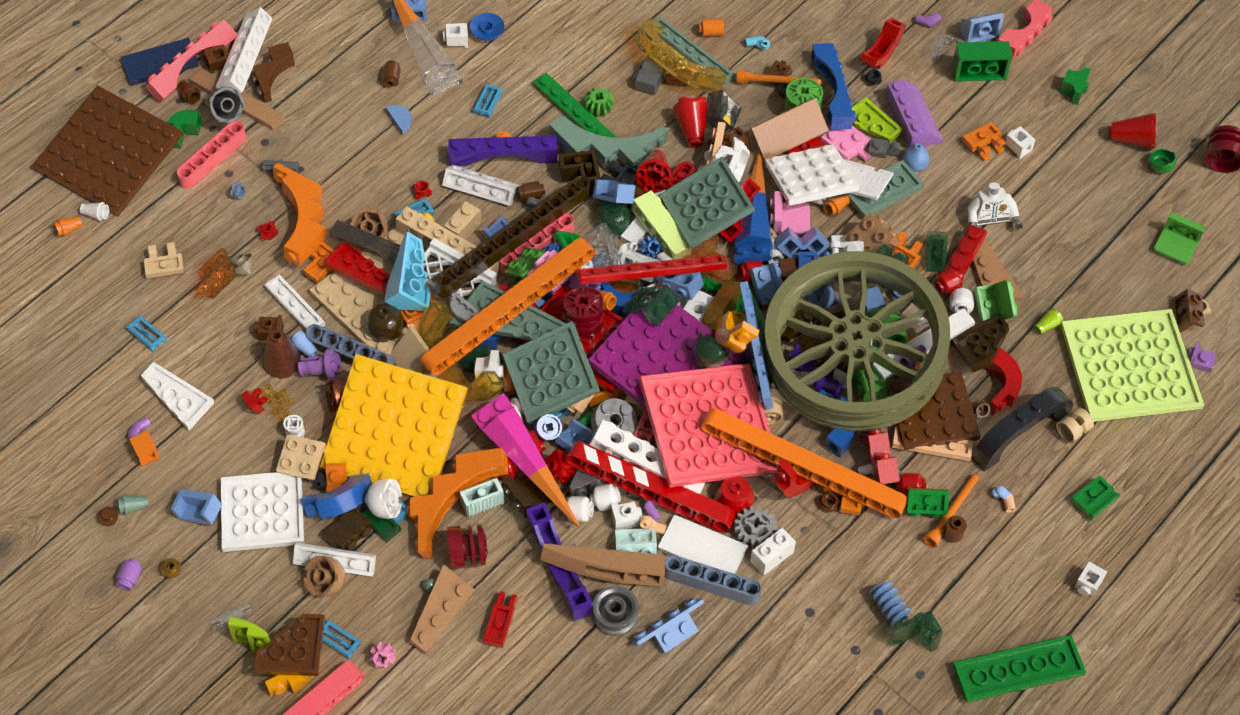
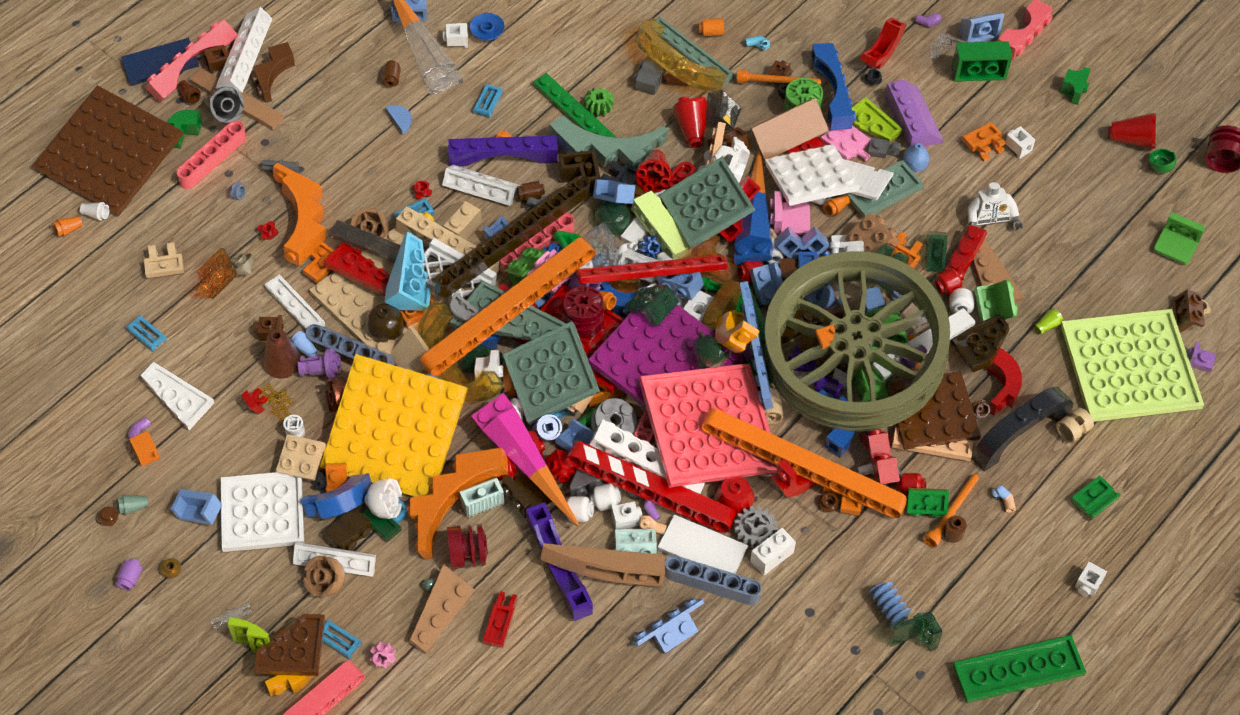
flat silver wheel [593,586,639,635] -> none
none -> orange tile [815,324,835,350]

